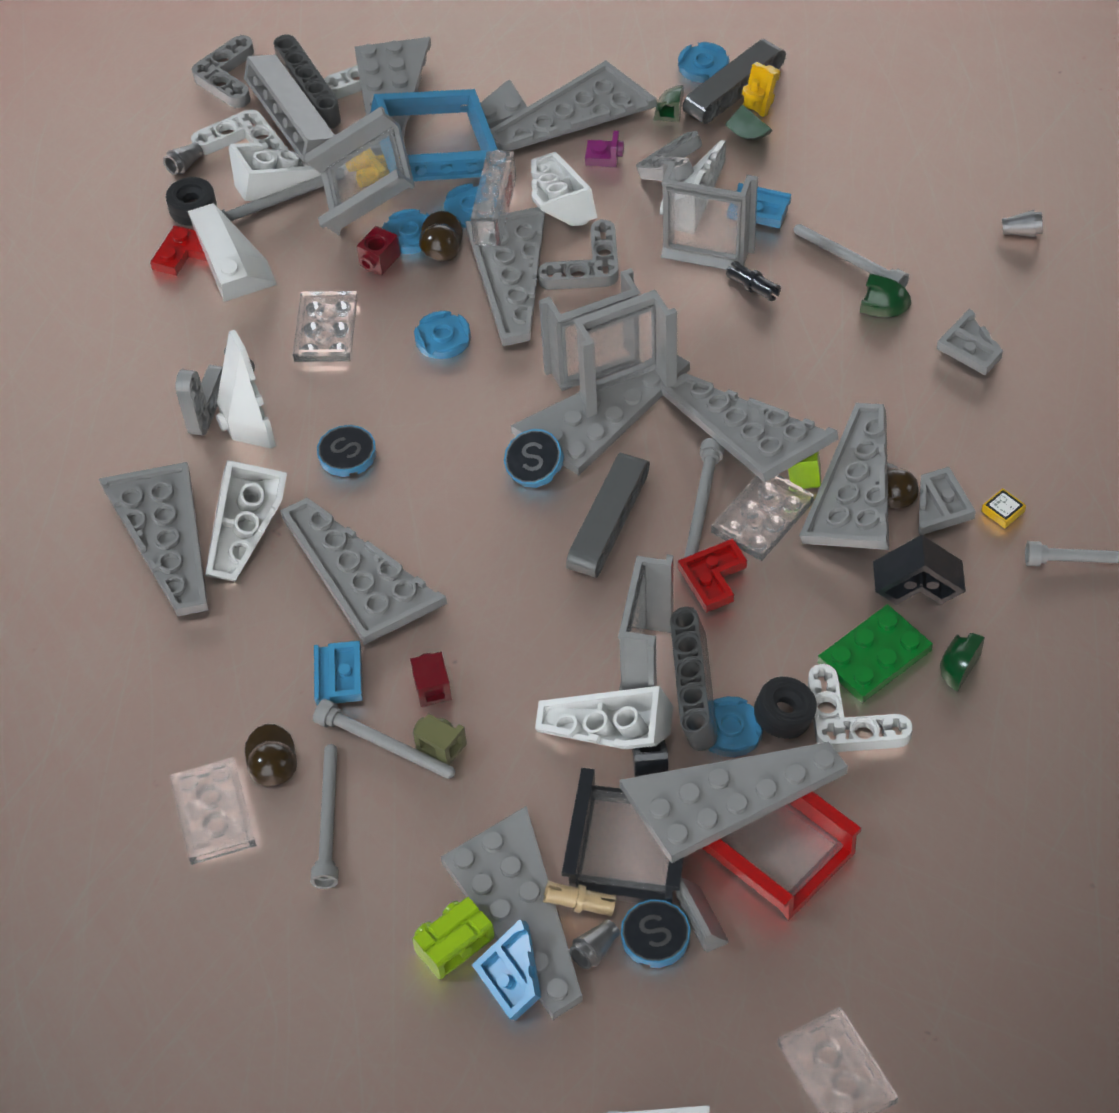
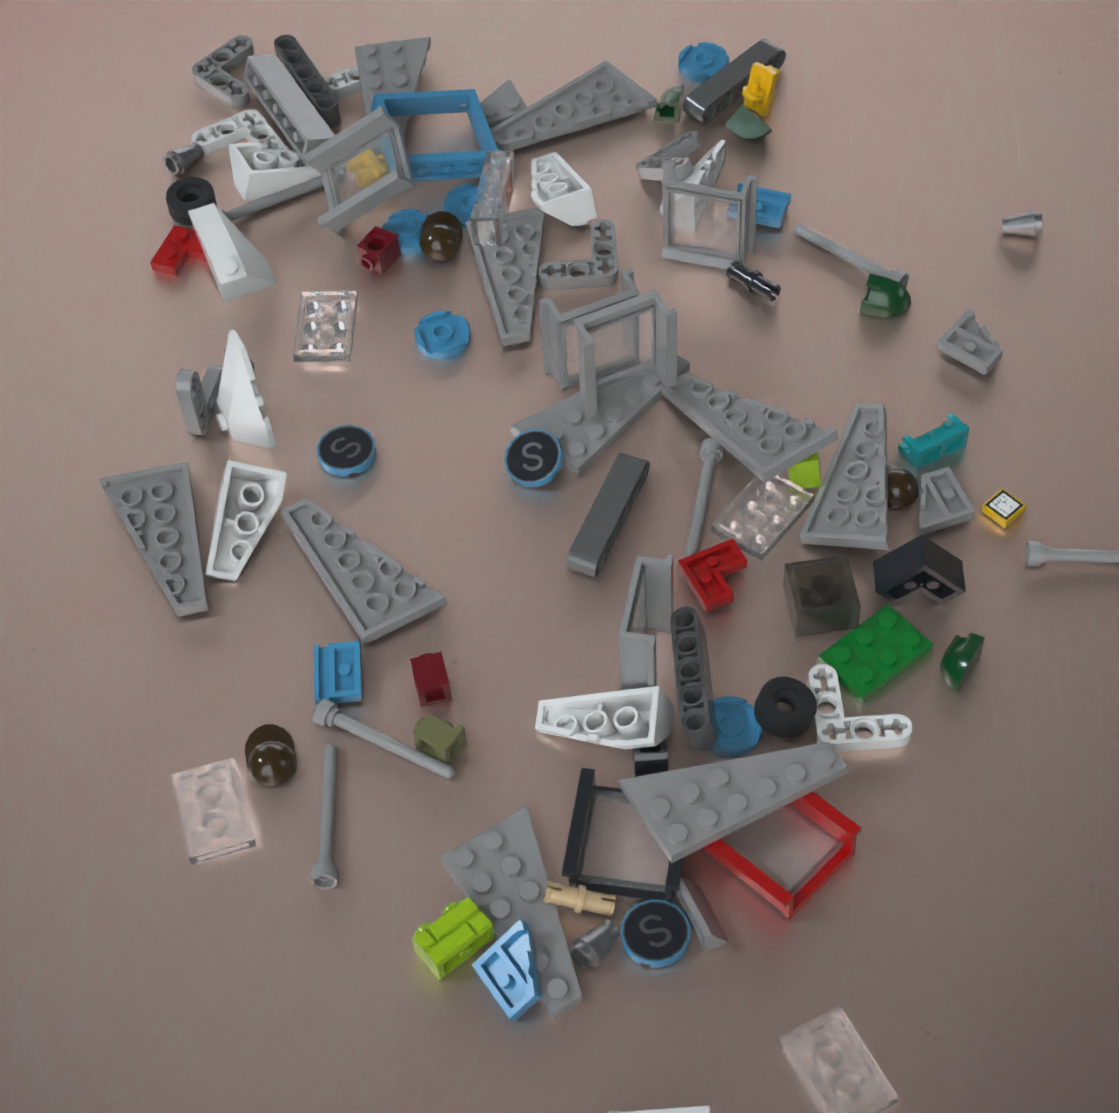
magenta bracket [585,130,624,168] -> none
none -> clear smoke brick [783,555,861,637]
none -> teal hinge [898,413,969,471]

